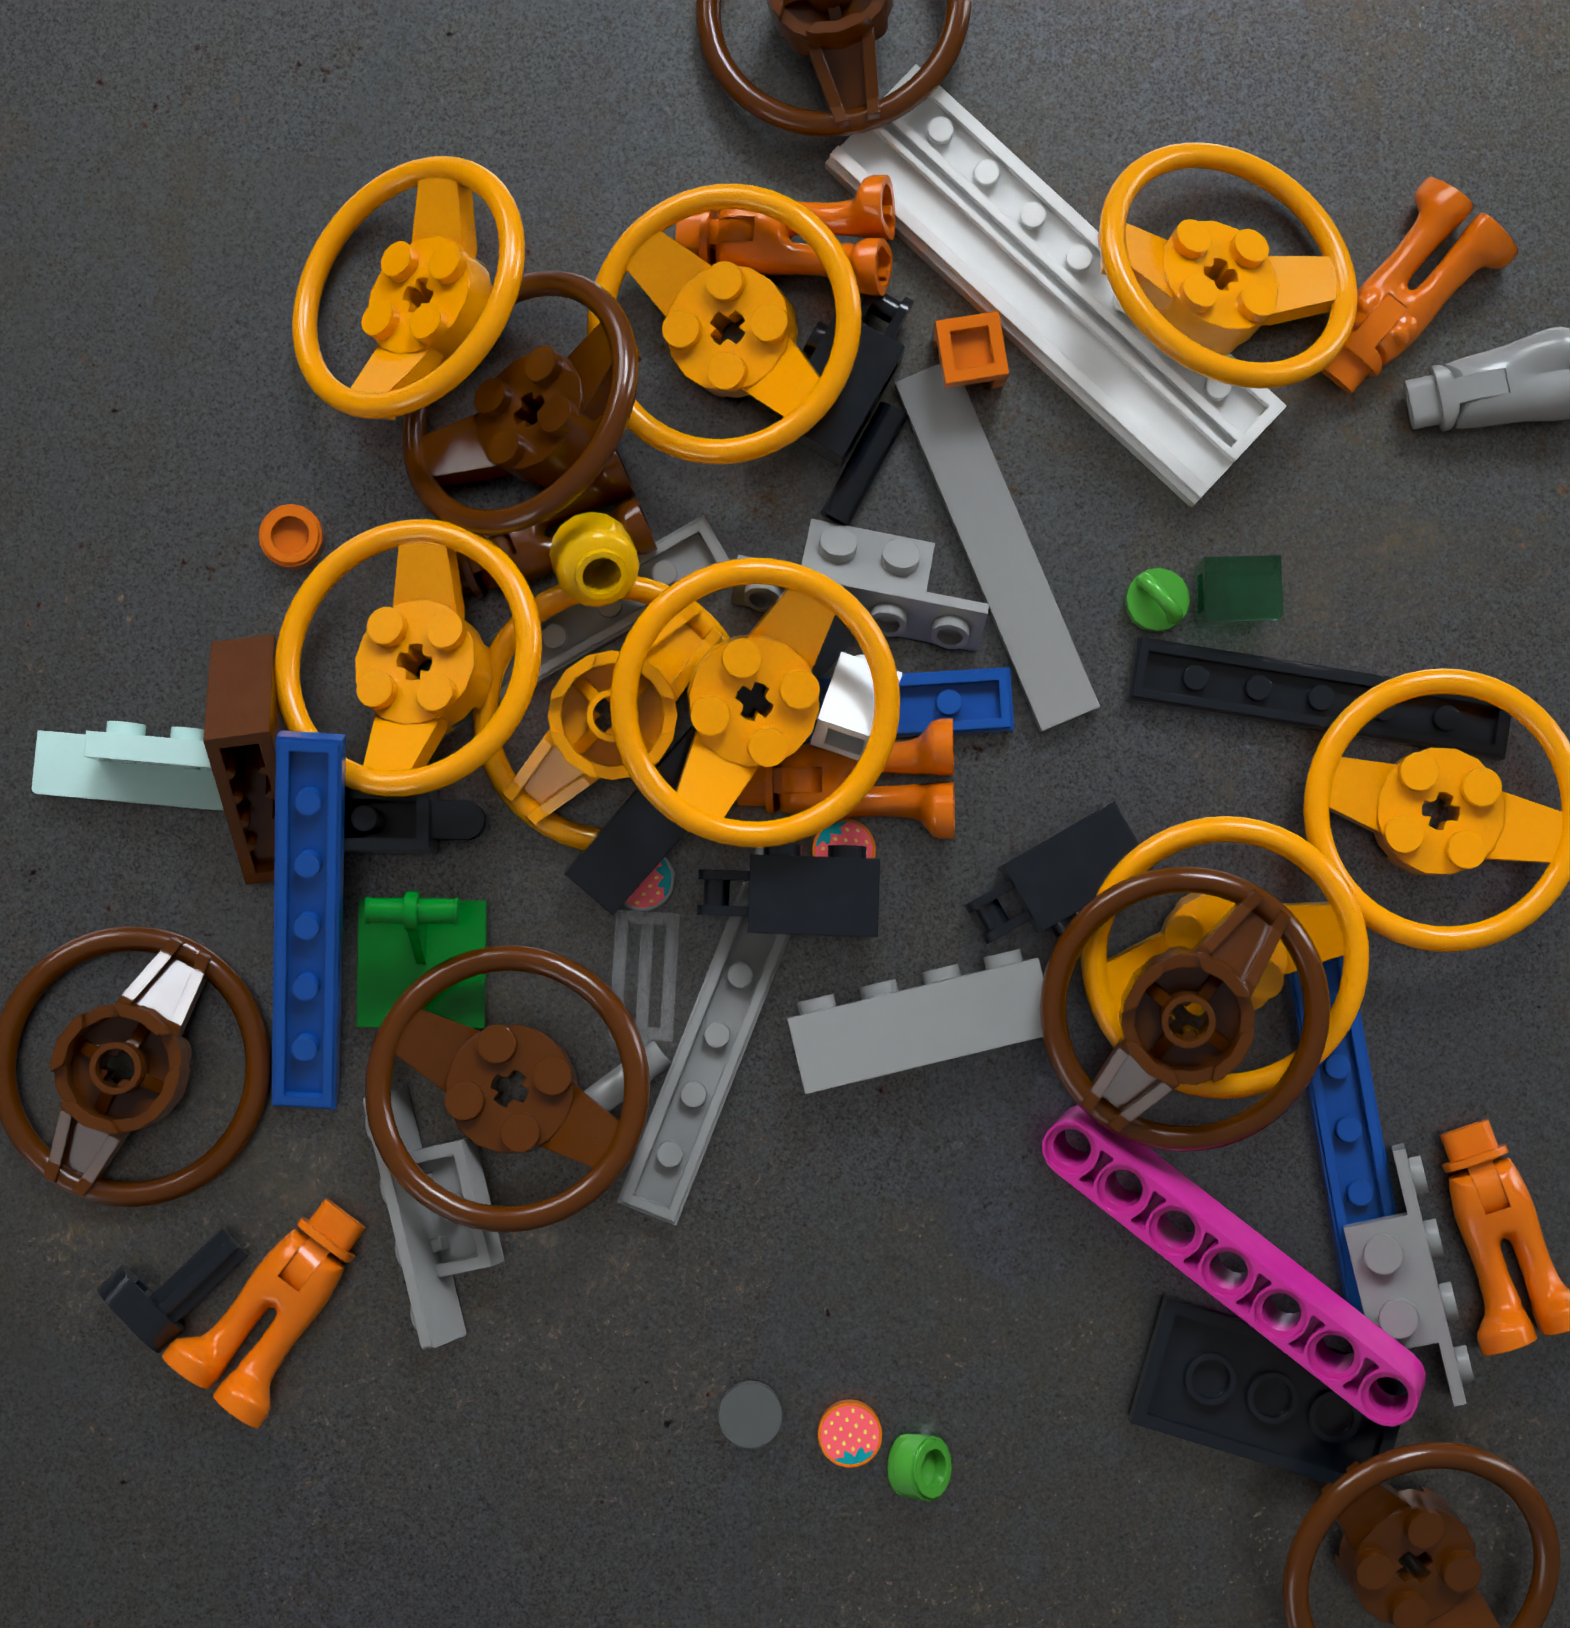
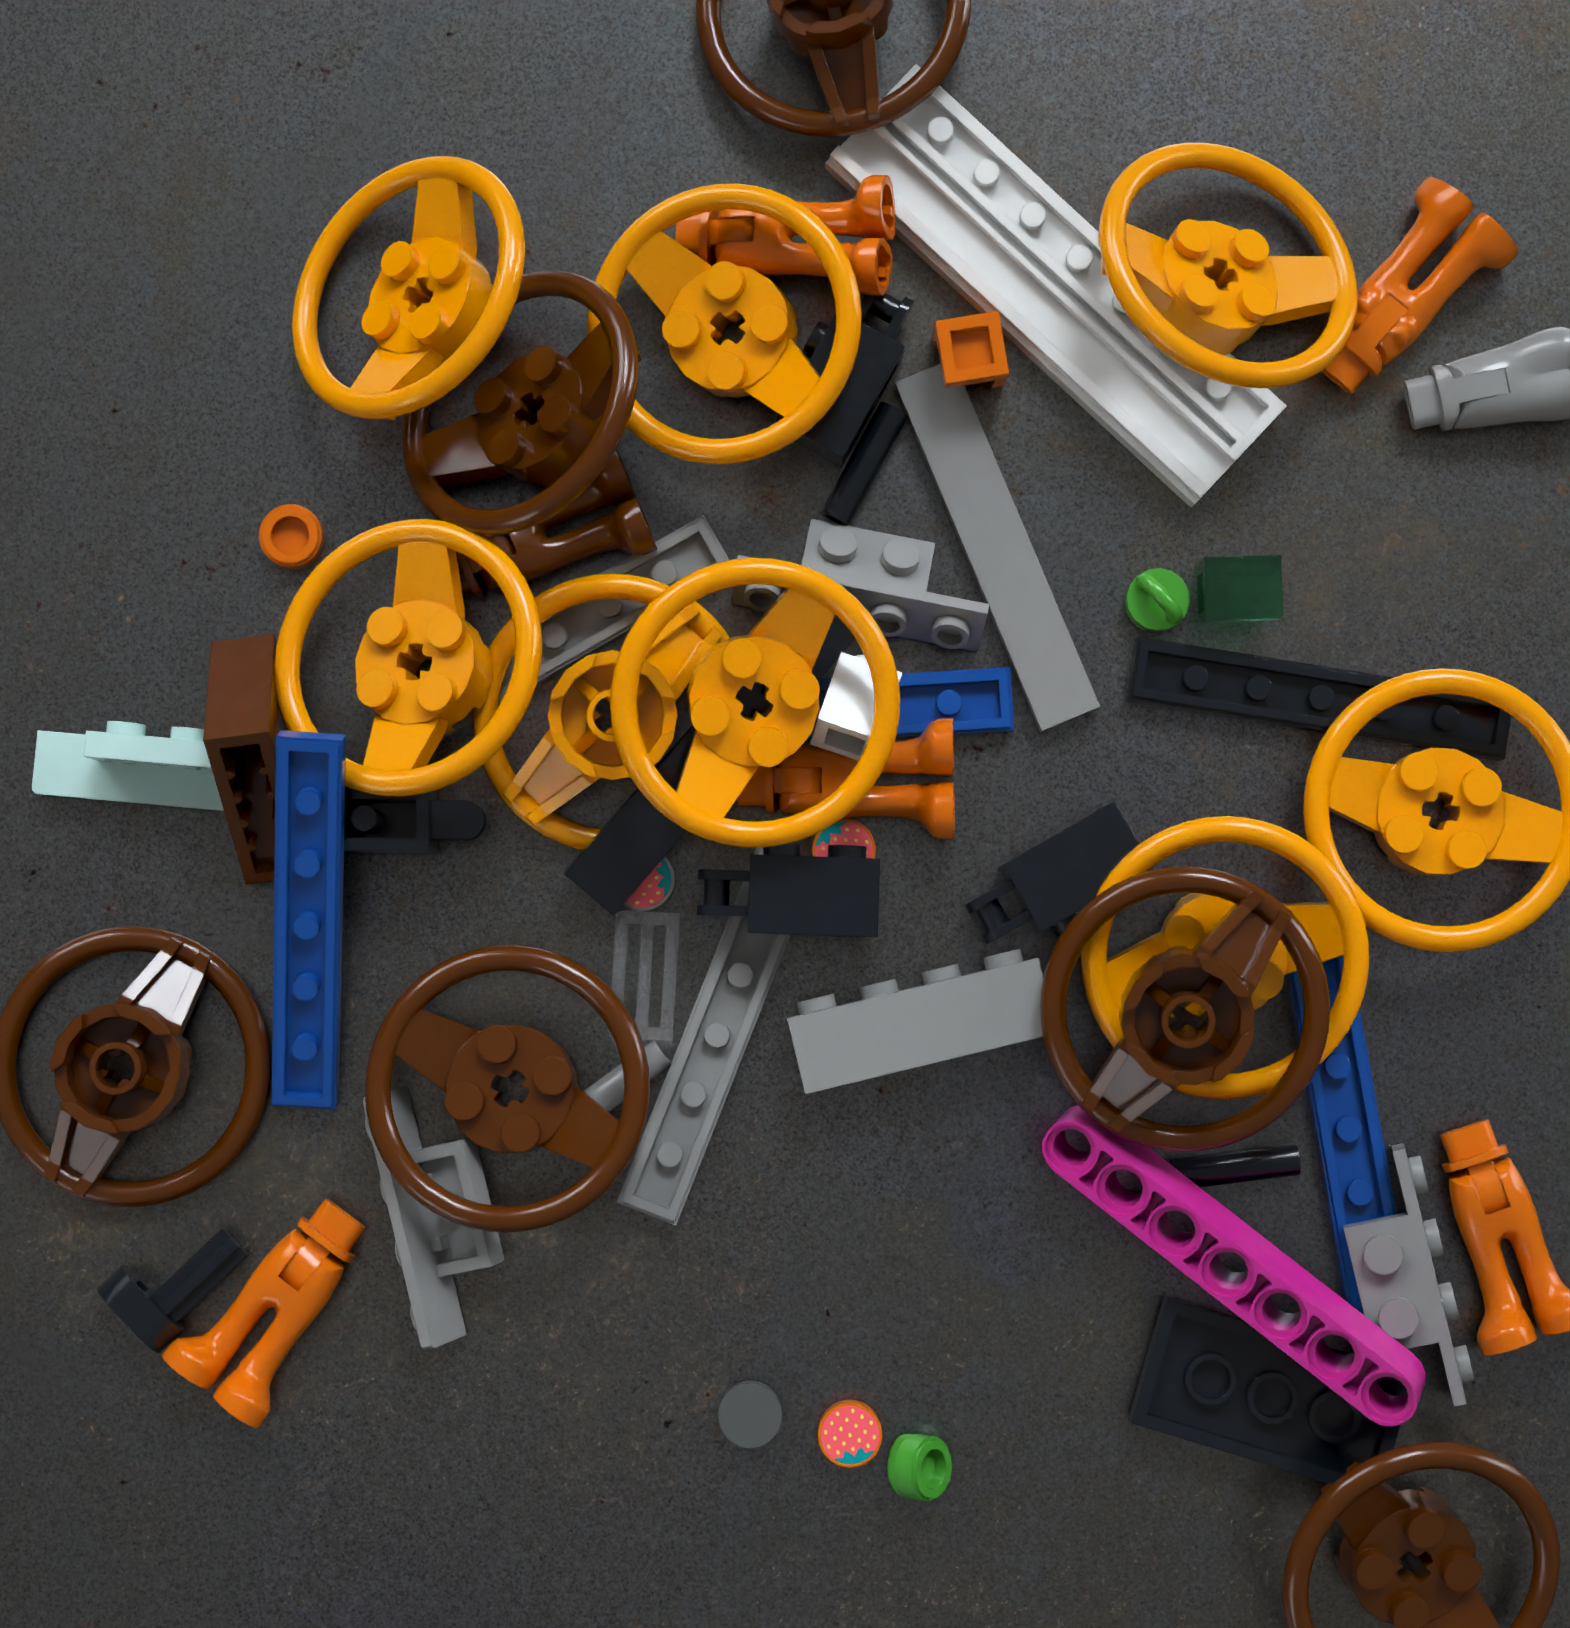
green plate [356,891,488,1028] -> none
yellow head [549,512,640,607] -> none
none -> black piece [1168,1143,1301,1188]

